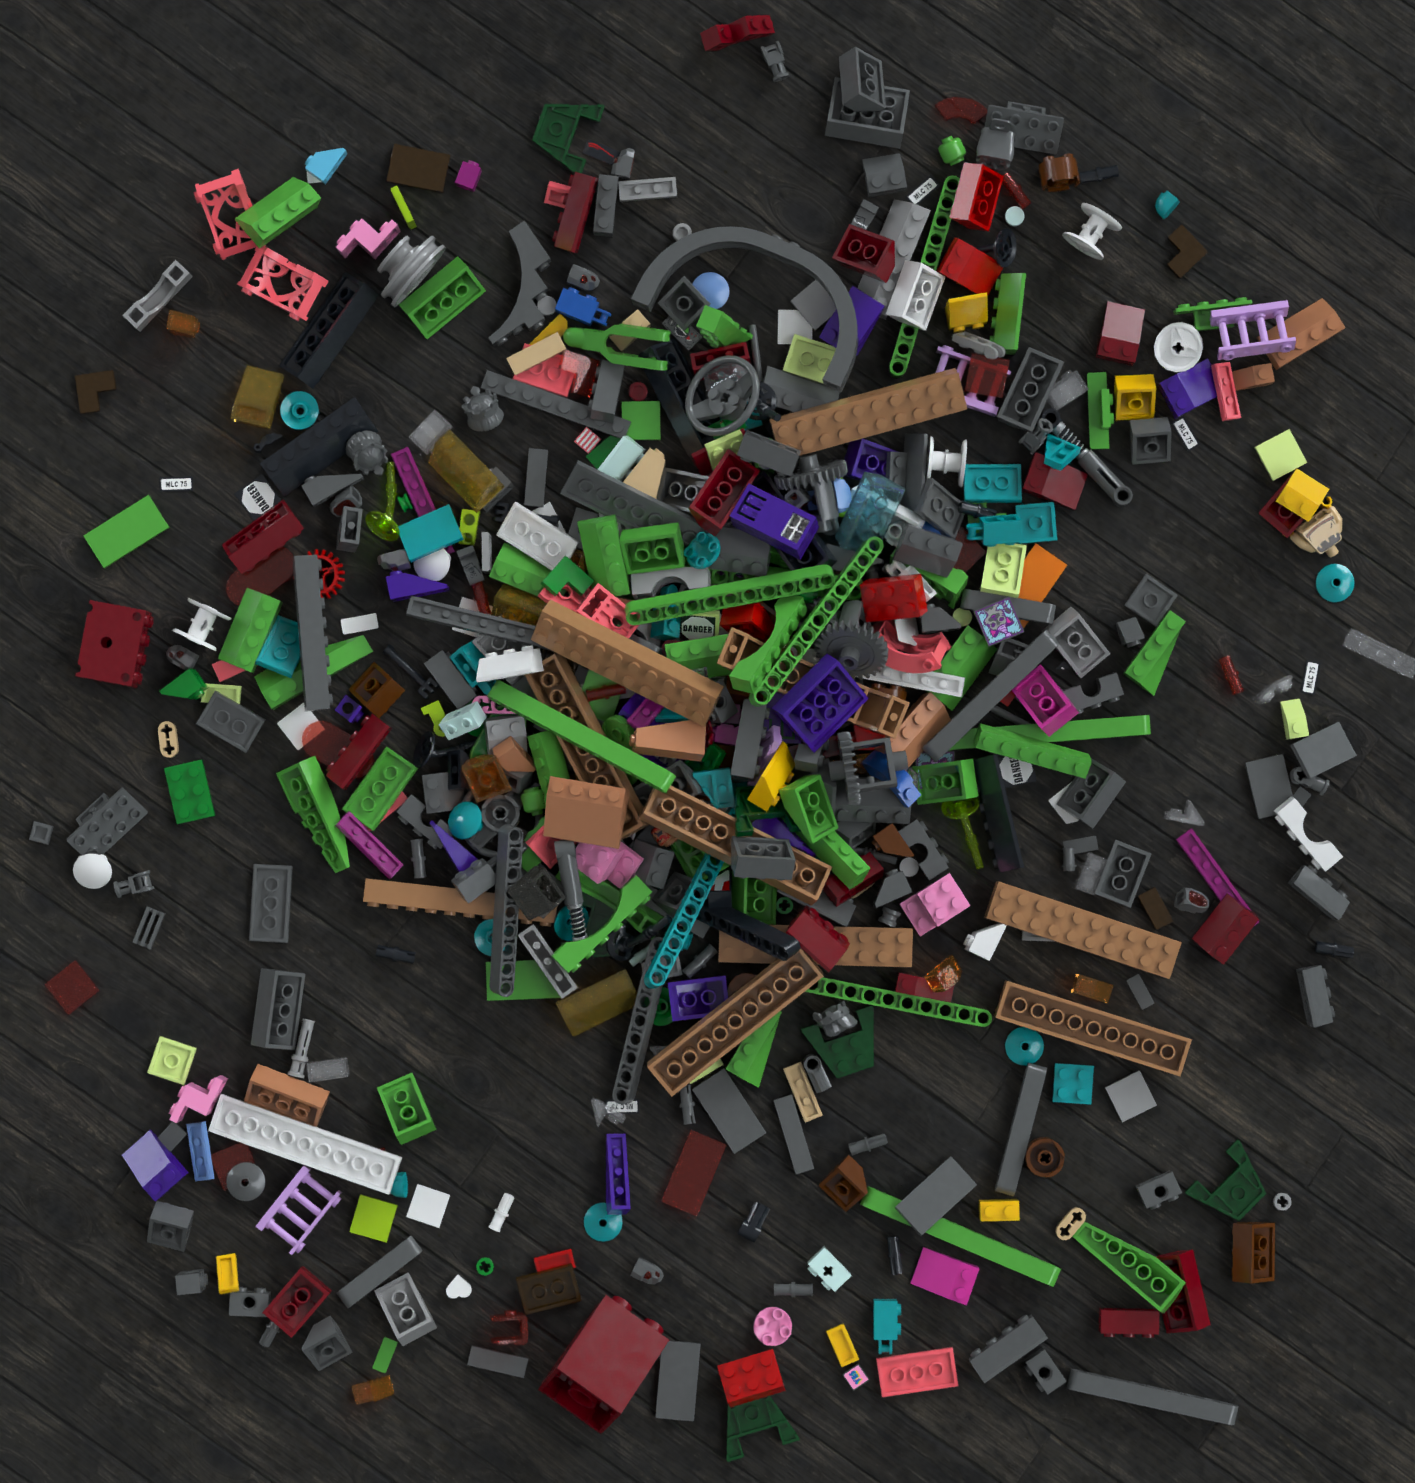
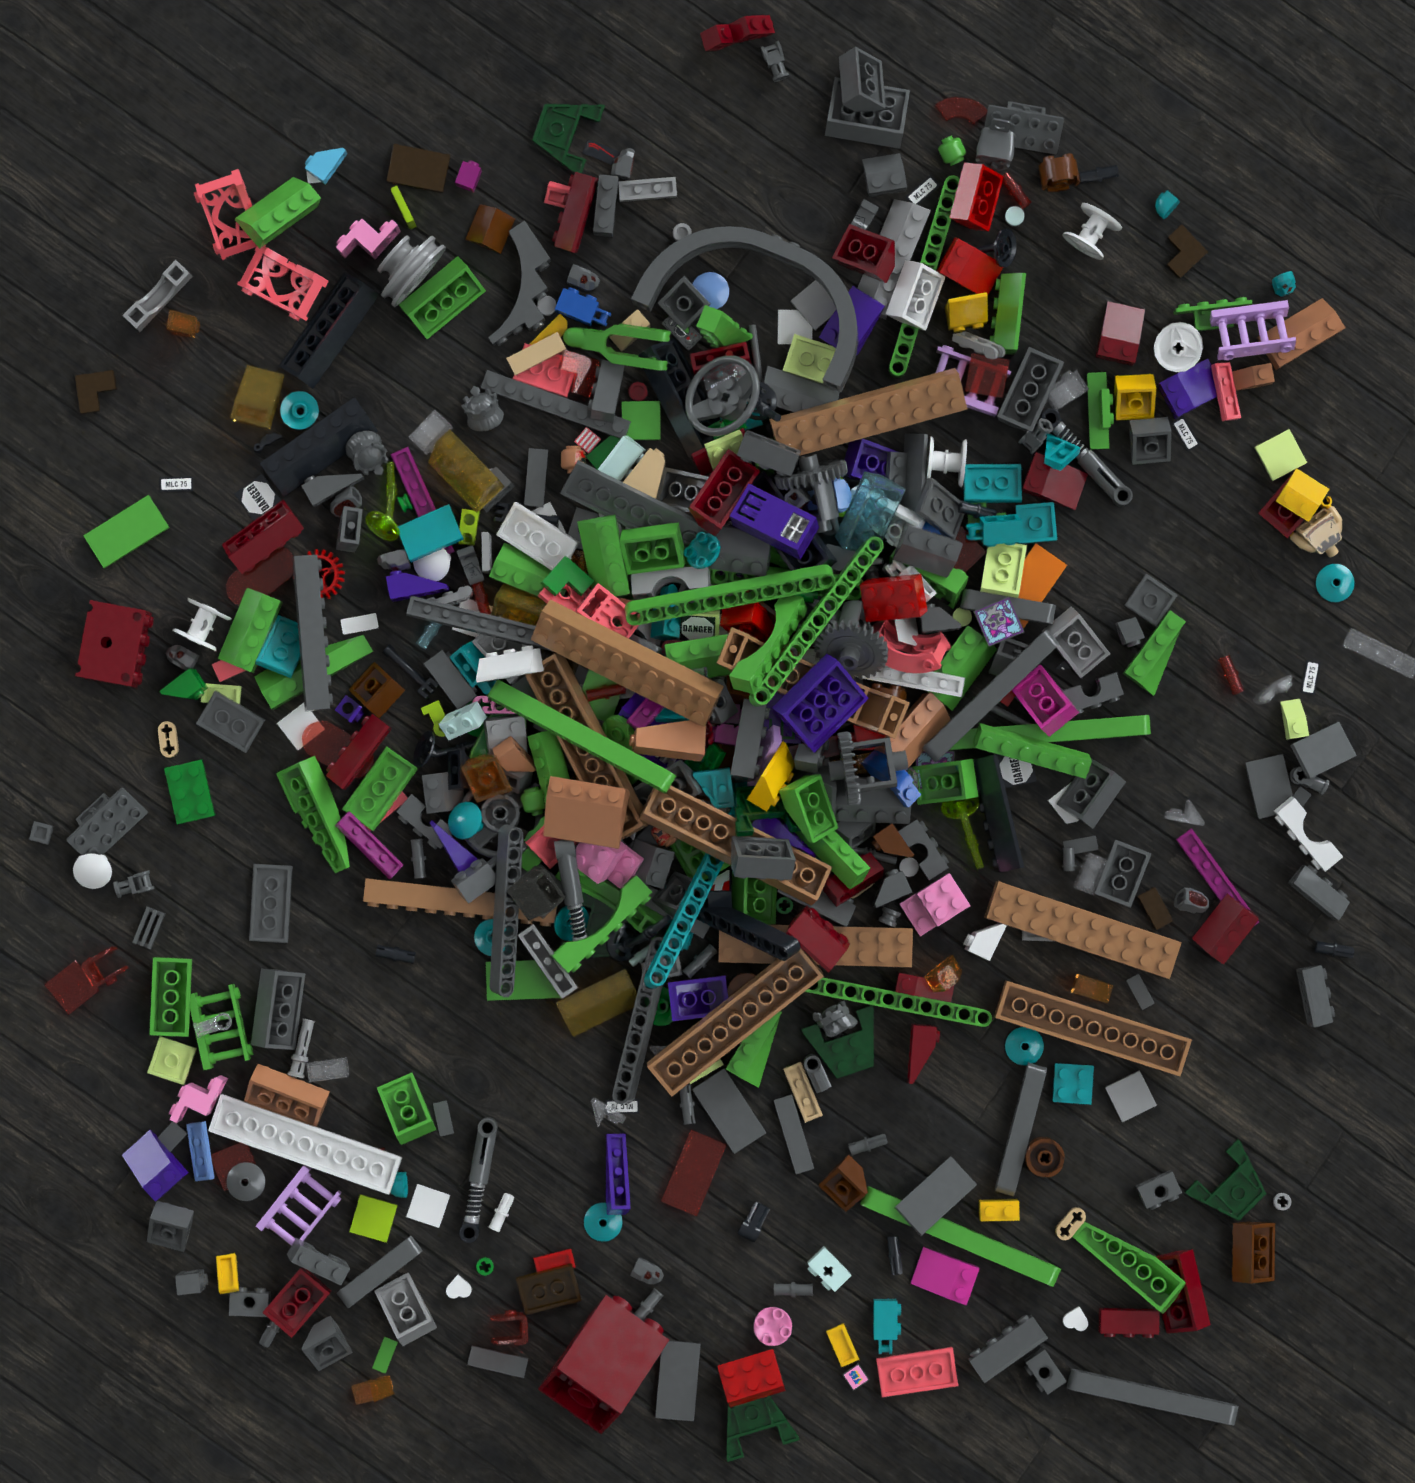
none -> clear red piece [82,946,129,988]
none -> bright green slope [150,957,192,1037]
none -> bright green fence [190,984,253,1070]
none -> clear connector [193,1013,232,1039]
none -> dark grey arch [287,1238,350,1285]
none -> clear light blue pin [416,622,442,650]
none -> light grey hinge [427,586,473,605]
none -> dark grey sticker [433,1101,454,1136]
none -> piece [459,1117,498,1243]
none -> reddish brown slope [465,204,515,254]
none -> nougat head [561,446,586,474]
none -> dark grey pin [634,1288,664,1321]
none -> dark red slope [907,1024,940,1084]
none -> white tile [1063,1306,1088,1331]
none -> teal rock [1272,271,1296,297]

